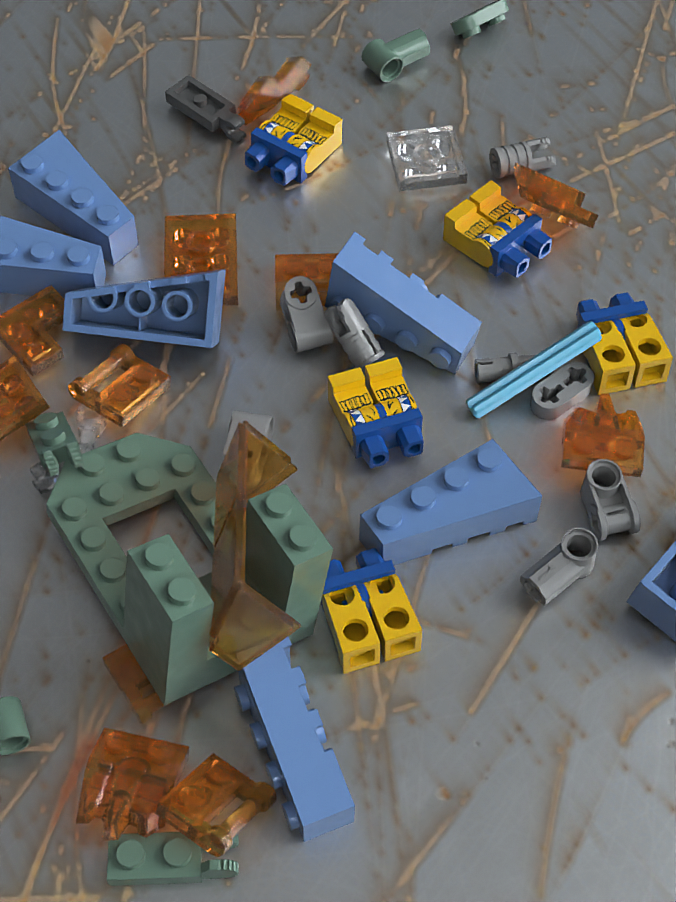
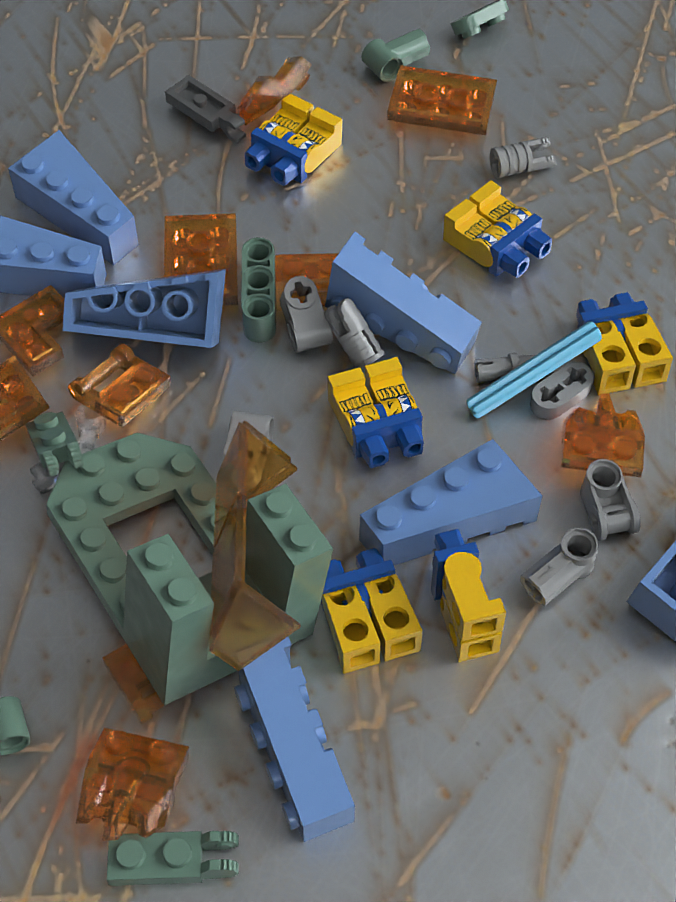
clear orange plate [155,753,277,857] -> none
clear plate [386,125,468,192] -> none
clear orange plate [514,162,599,229] -> none
none -> sand green beam [241,237,276,343]
none -> clear orange plate [387,65,497,135]
none -> yellow hips [431,529,506,662]

